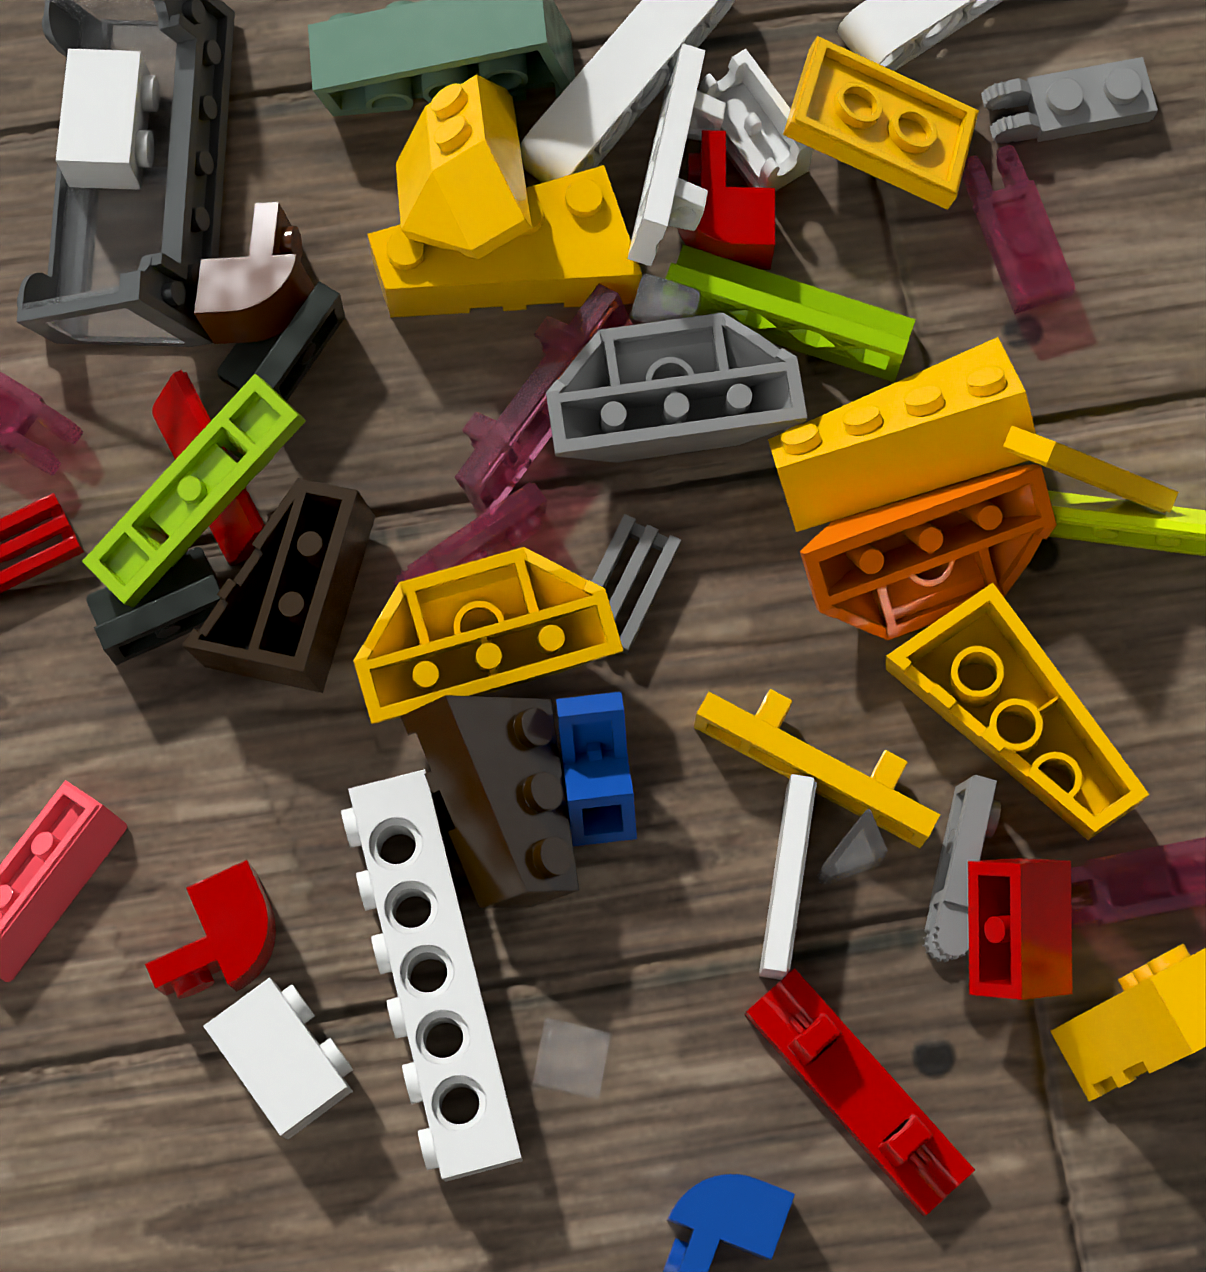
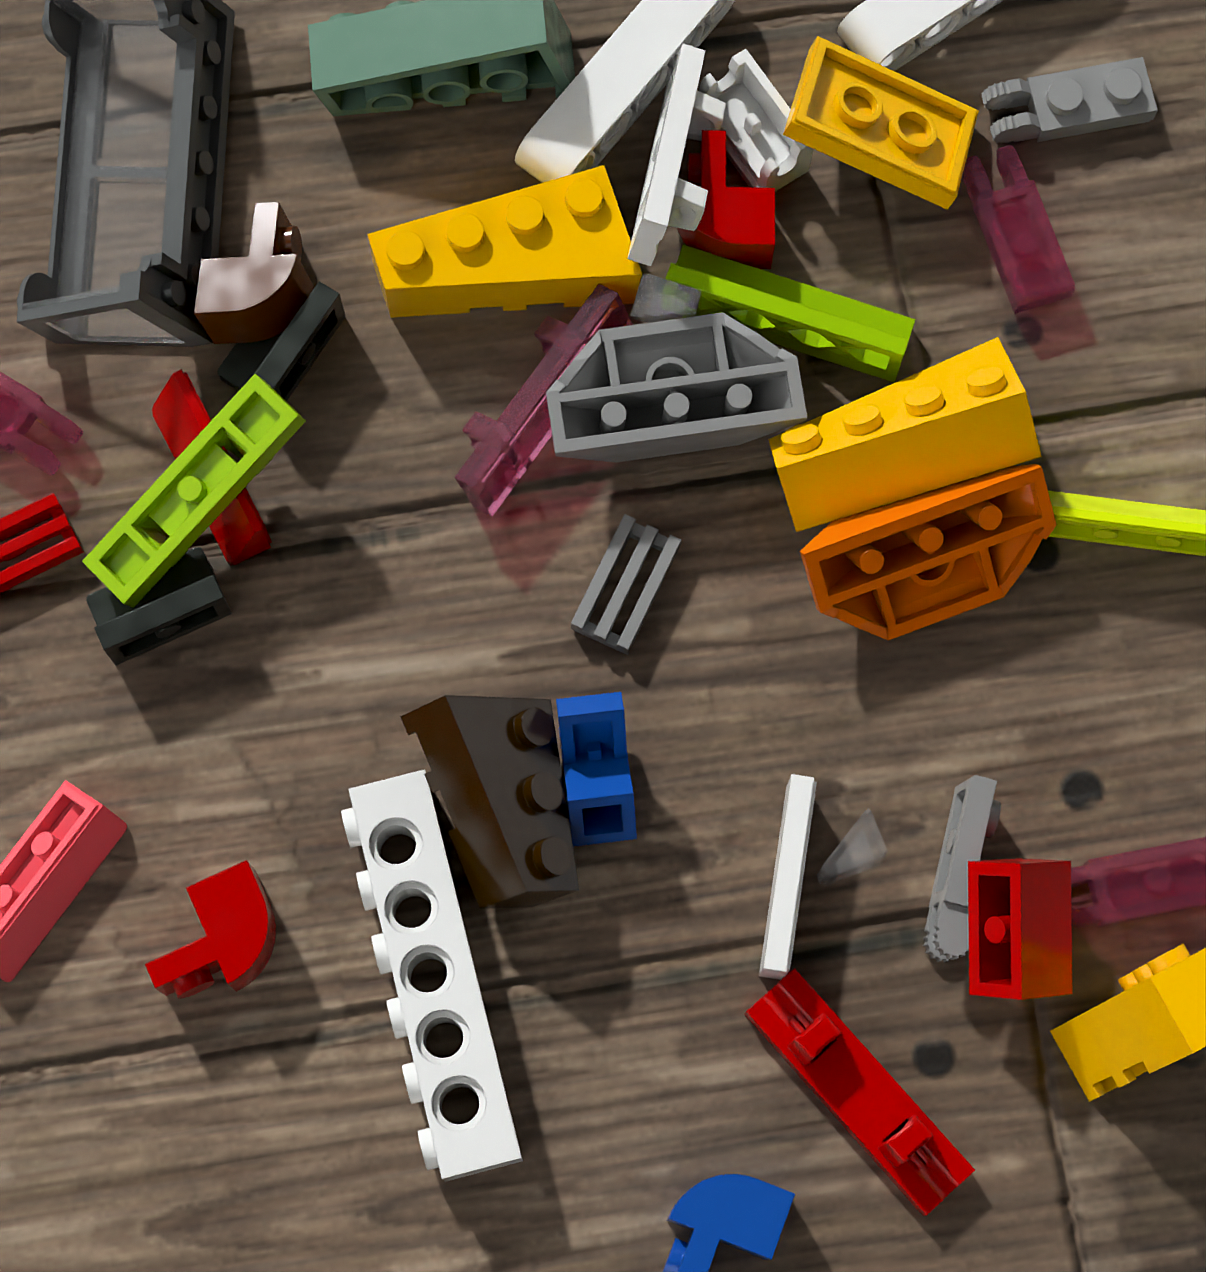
white brick [56,49,160,190] -> none
dark brown wedge [182,478,375,693] -> none
white brick [203,977,353,1139] -> none
yellow wedge [353,547,623,724] -> none
clear pink hinge [394,482,547,590] -> none
yellow wedge [396,75,532,260] -> none
clear slope [533,1018,611,1099] -> none
yellow hinge [694,689,941,848] -> none
yellow wedge [886,582,1150,841] -> none
yellow tile [1003,426,1179,514] -> none

